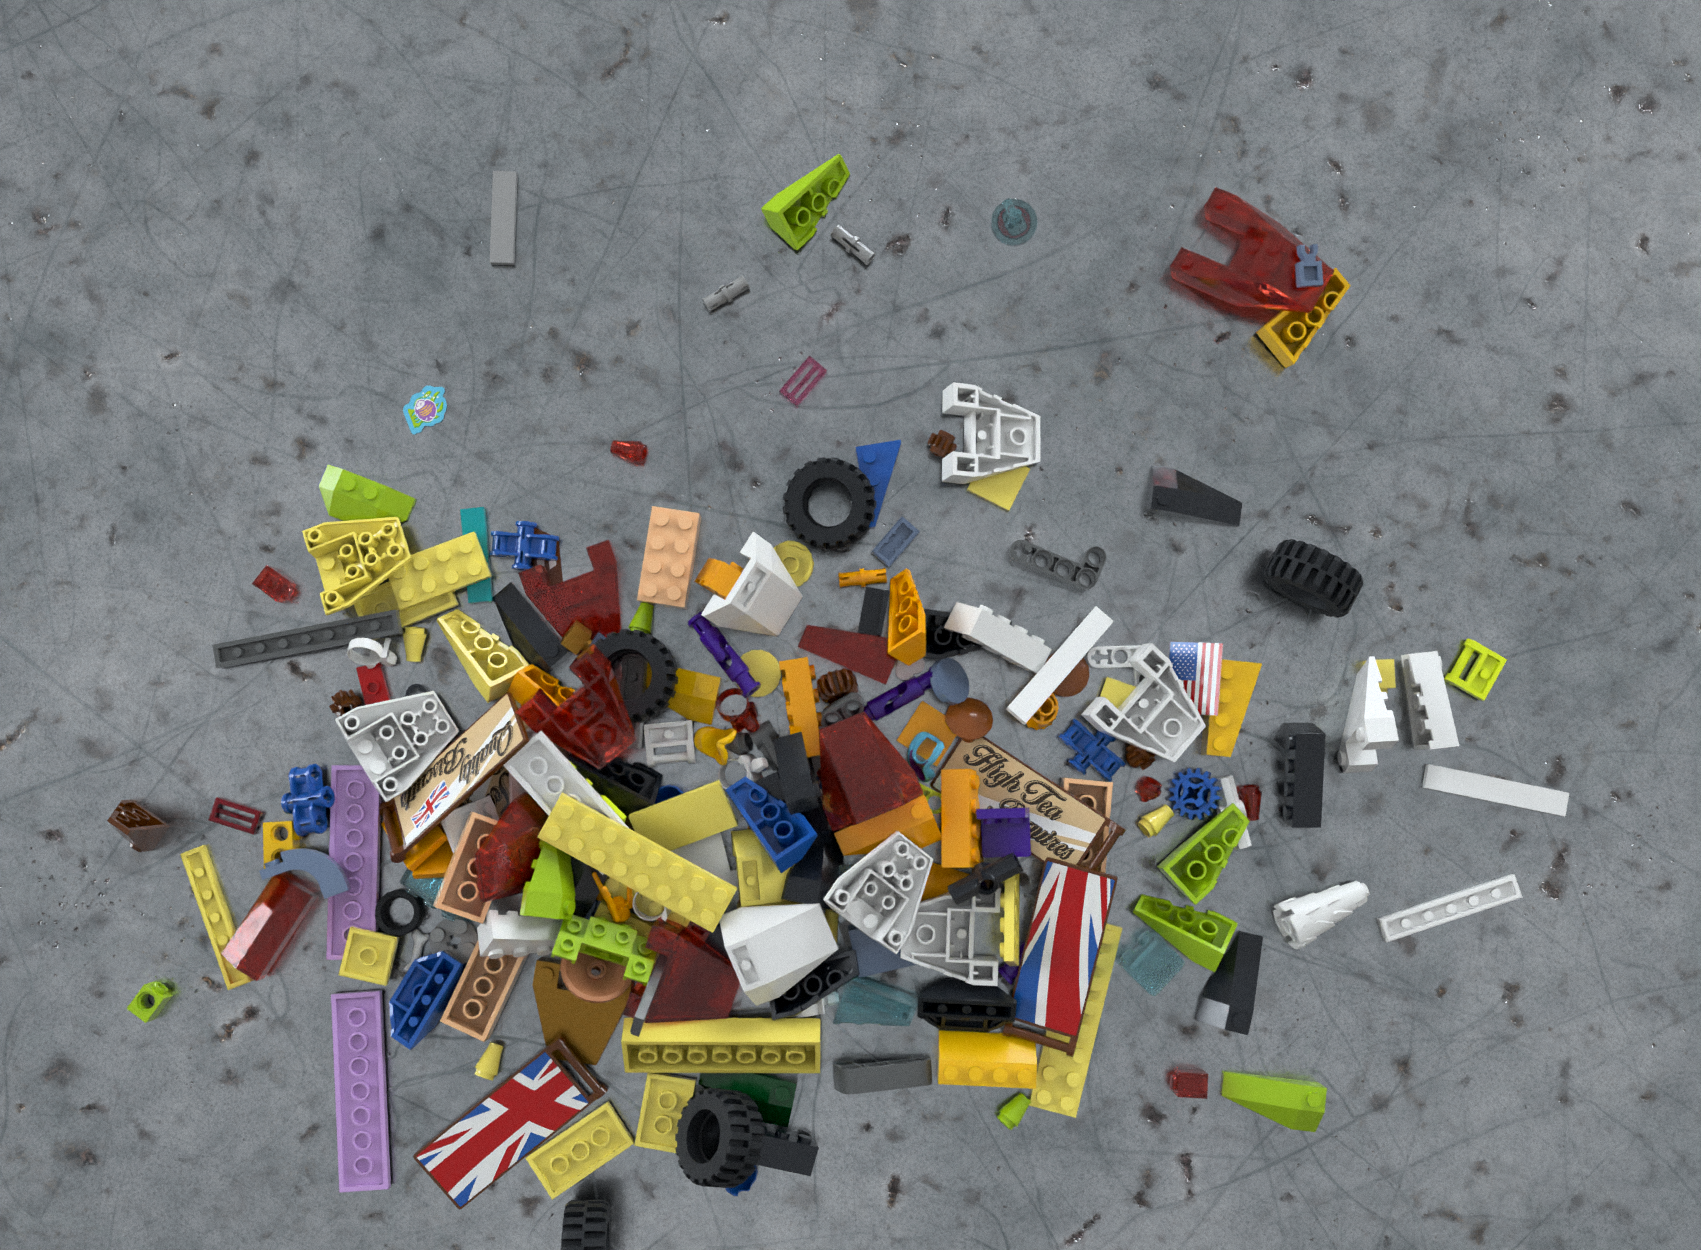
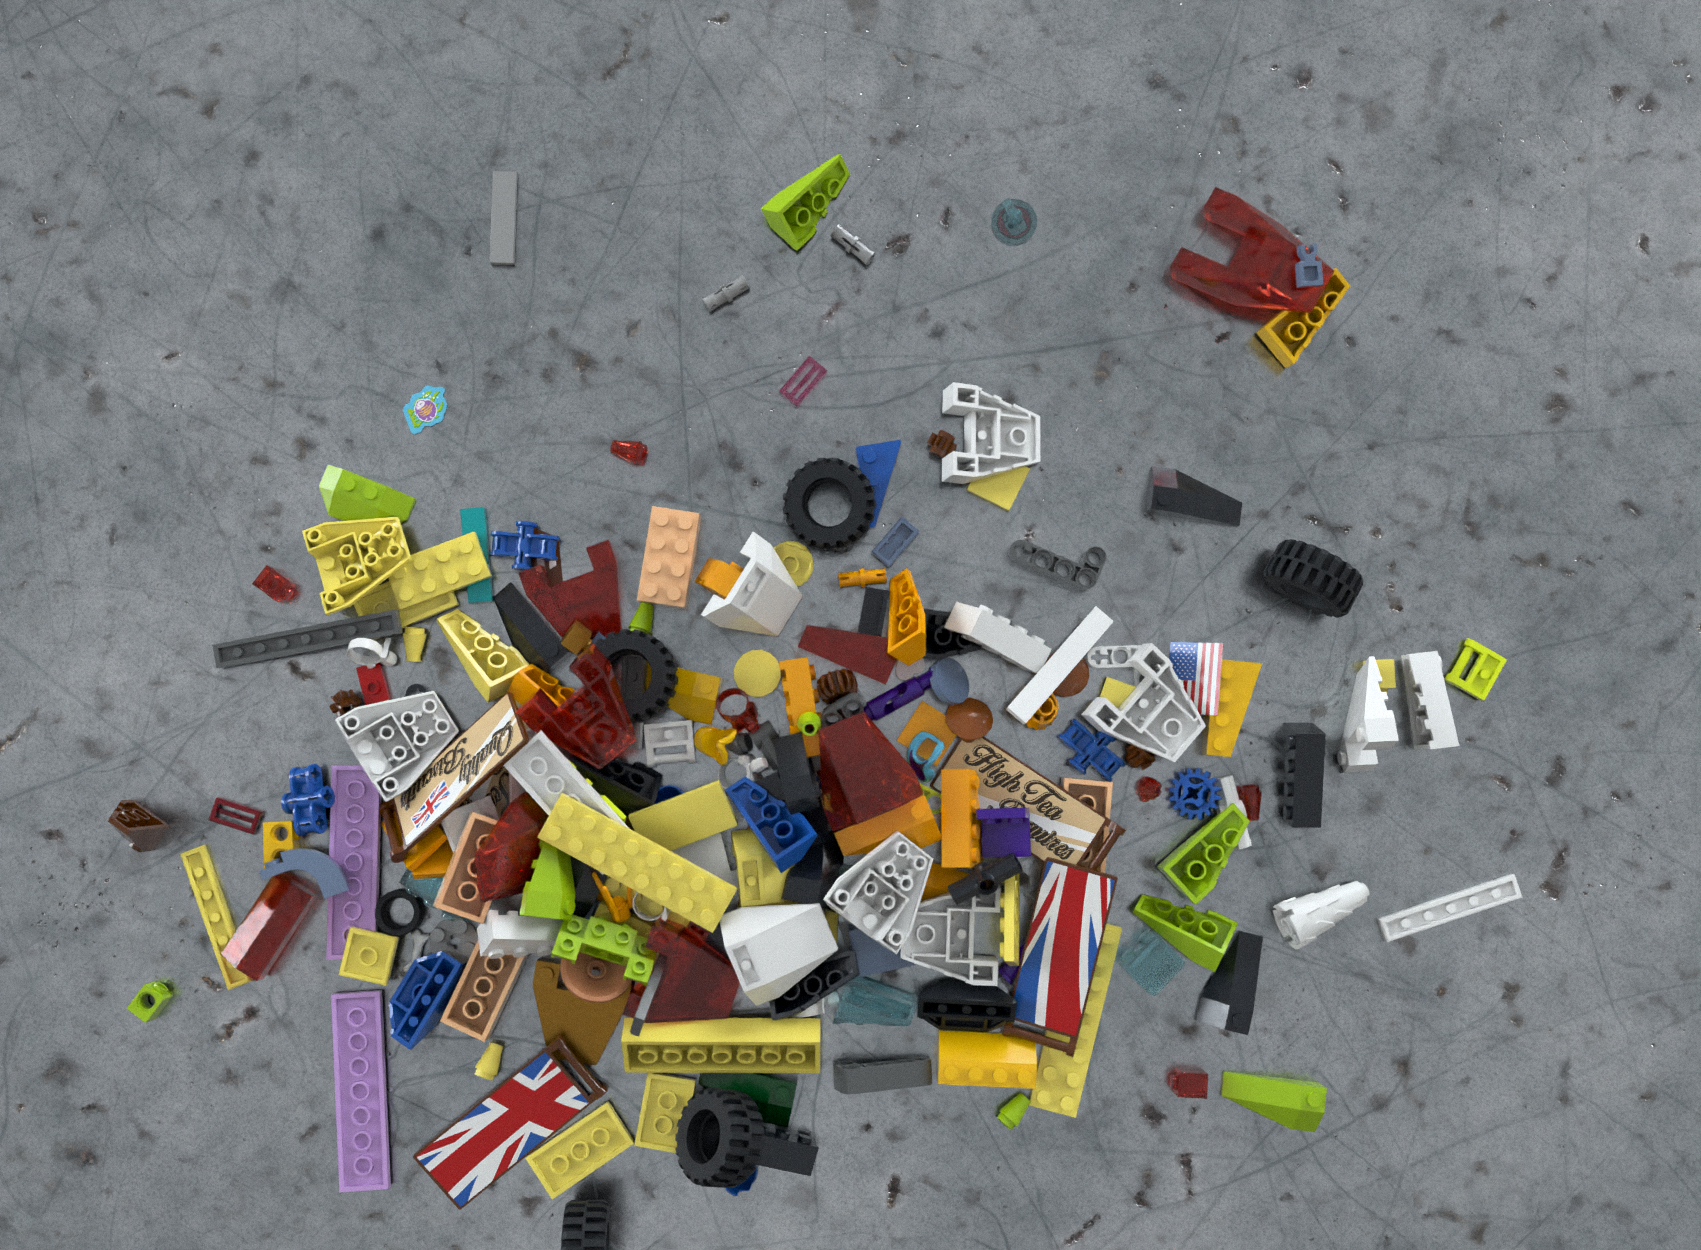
dark purple piece [688,611,761,698] -> none
light yellow cone [1138,804,1174,838] -> none
white tile [1422,764,1569,816] -> none
none -> lime cone [797,712,821,736]

